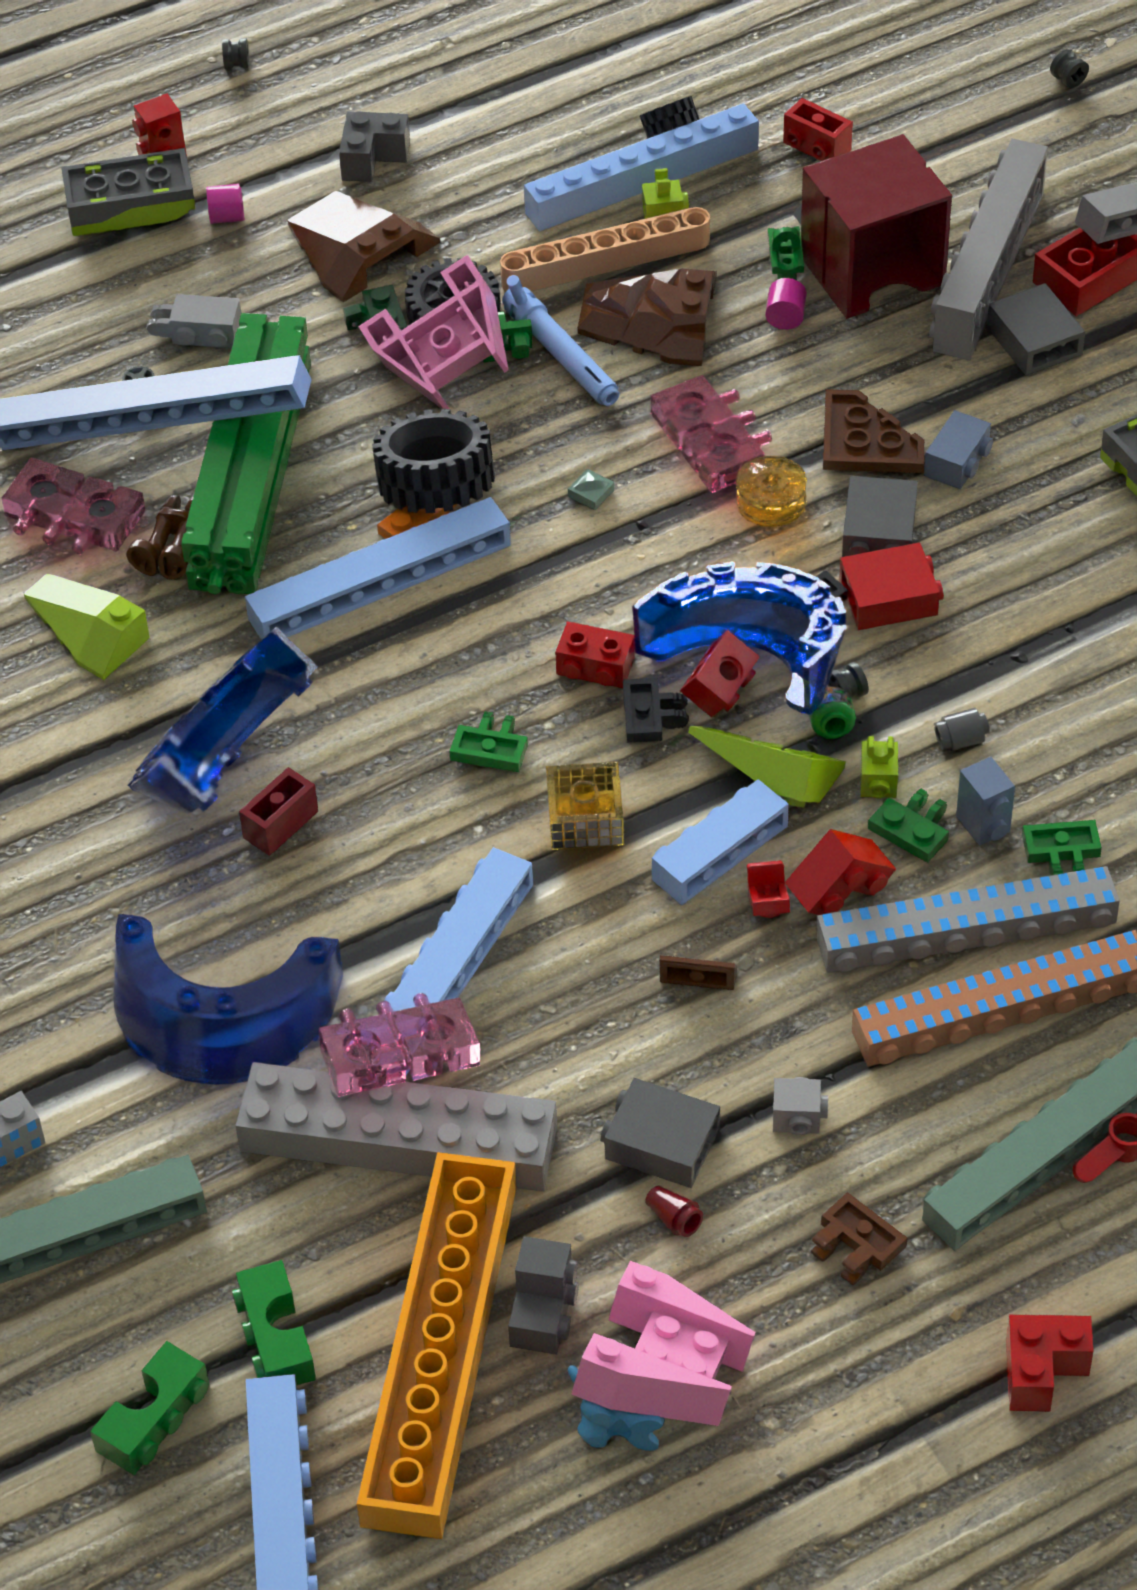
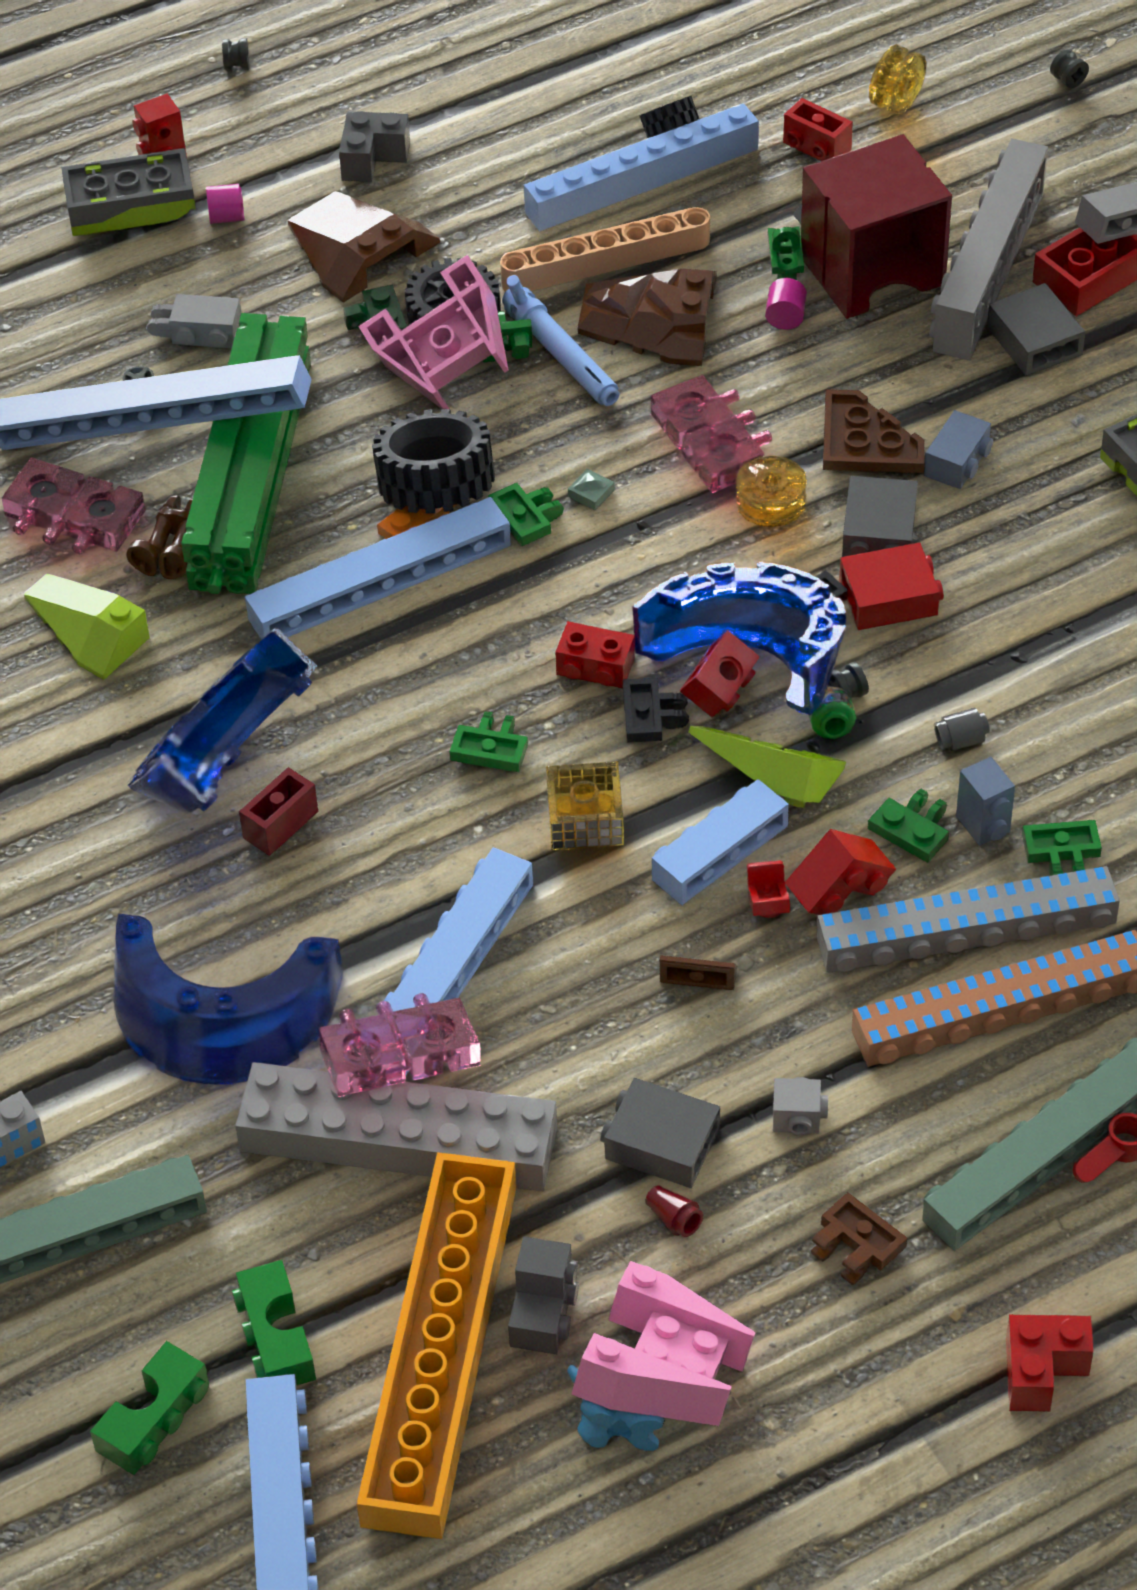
lime brick [642,168,689,219] -> none
lime brick [860,736,898,799] -> none
none -> green hinge [488,482,565,546]
none -> clear yellow wheel [869,44,927,115]

